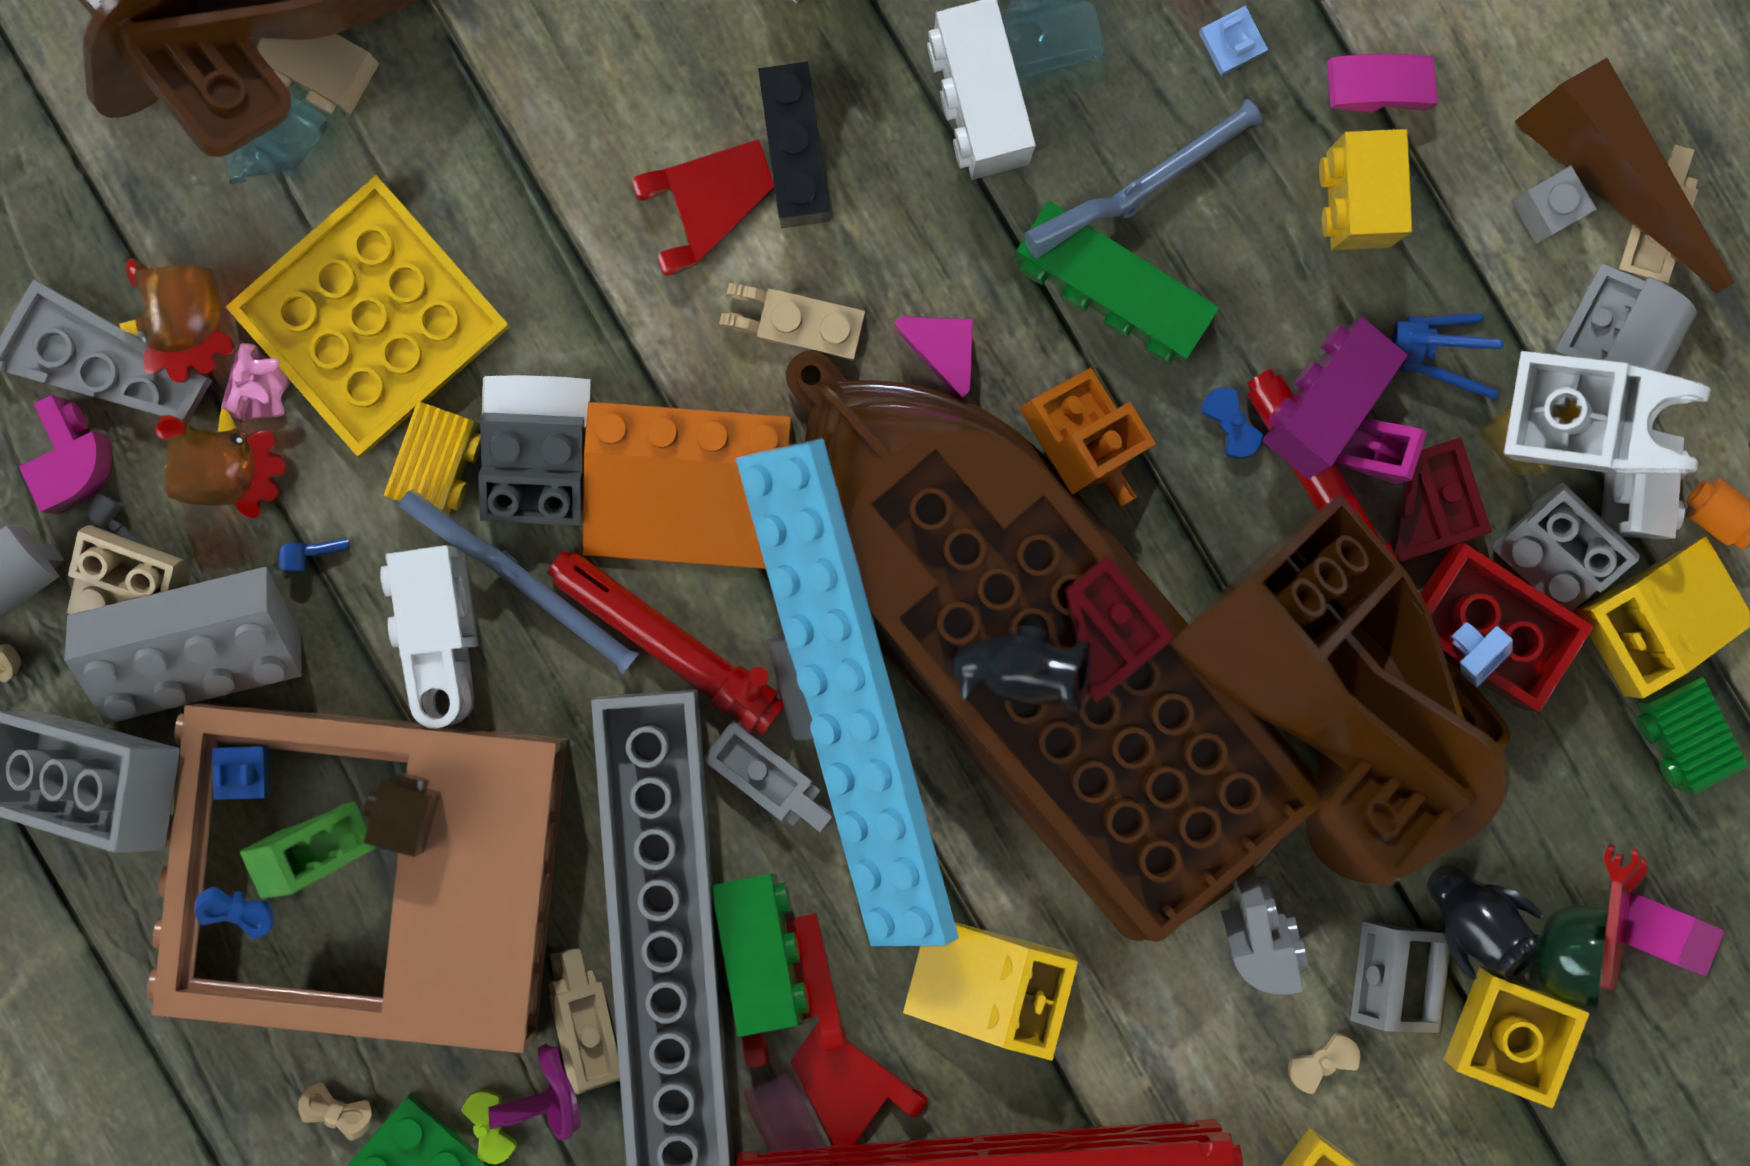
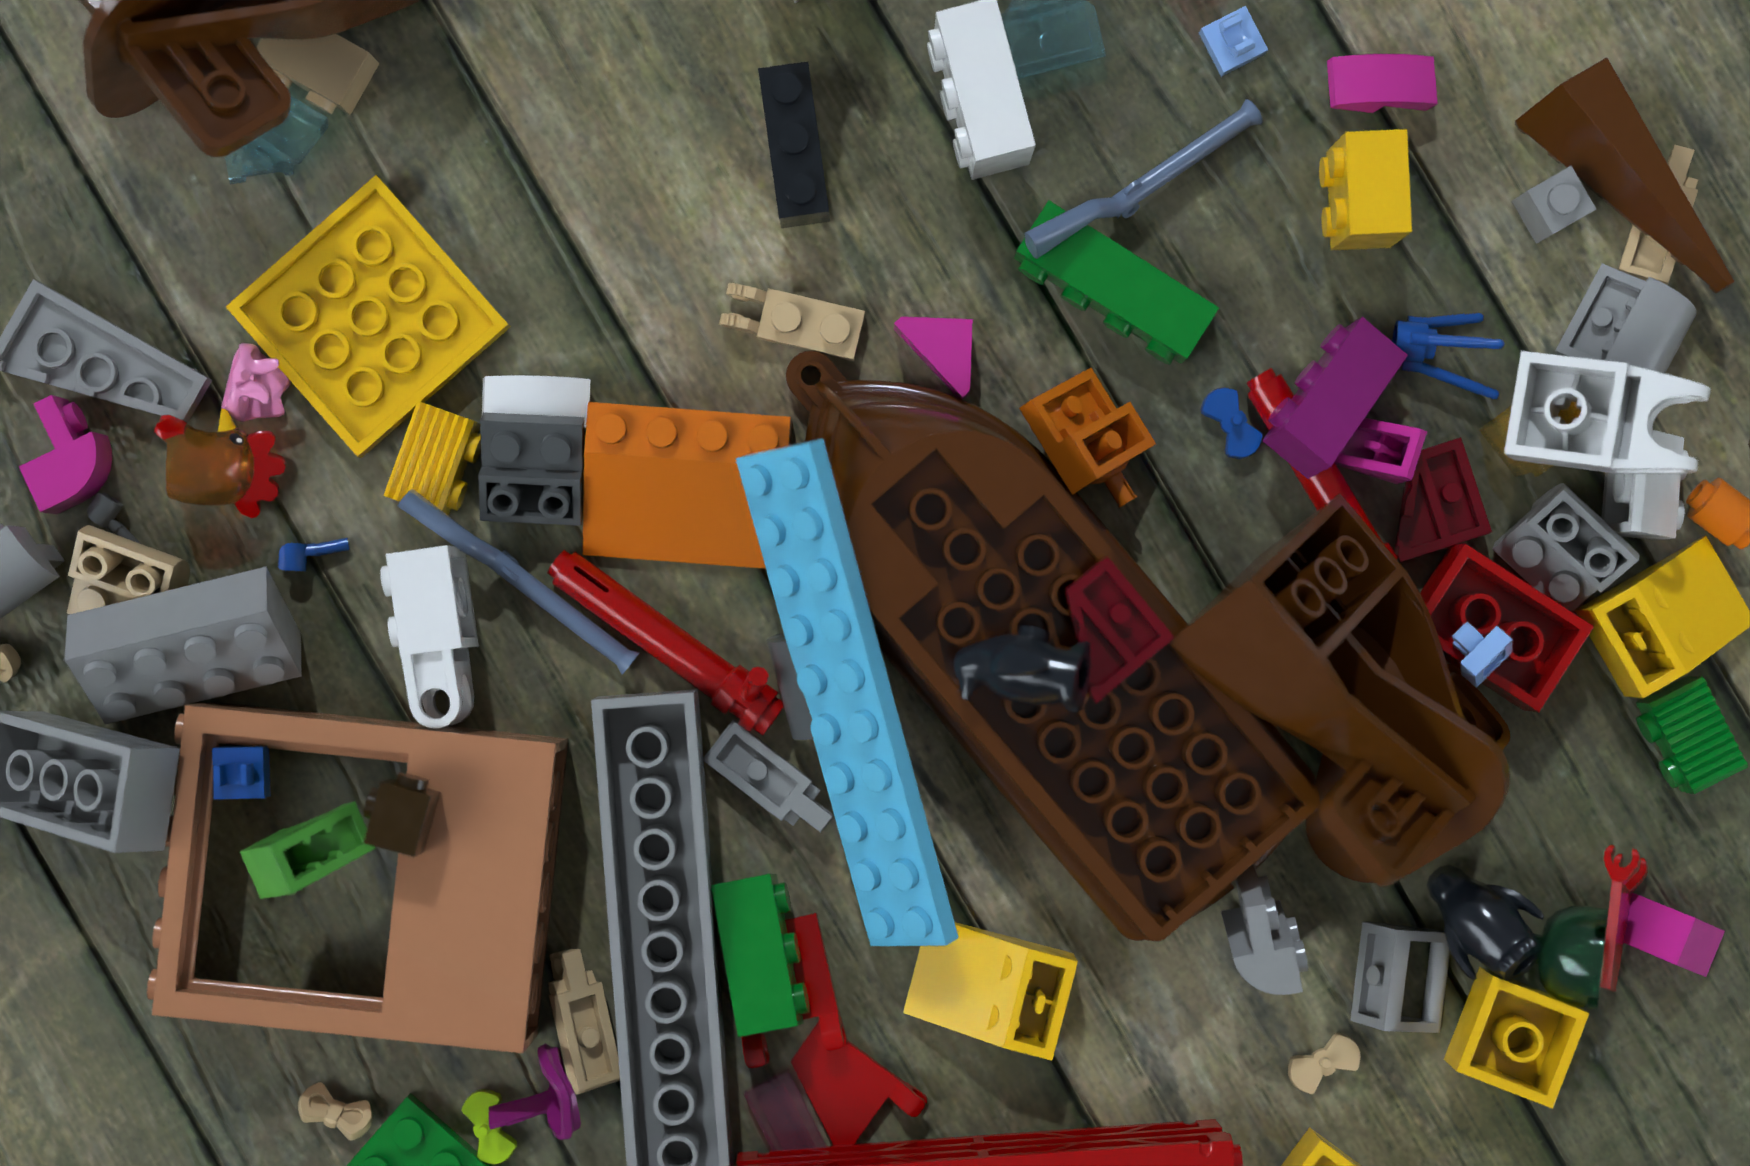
clear orange piece [119,258,235,383] -> none
blue piece [194,887,274,939] -> none
red flag [633,139,775,276] -> none

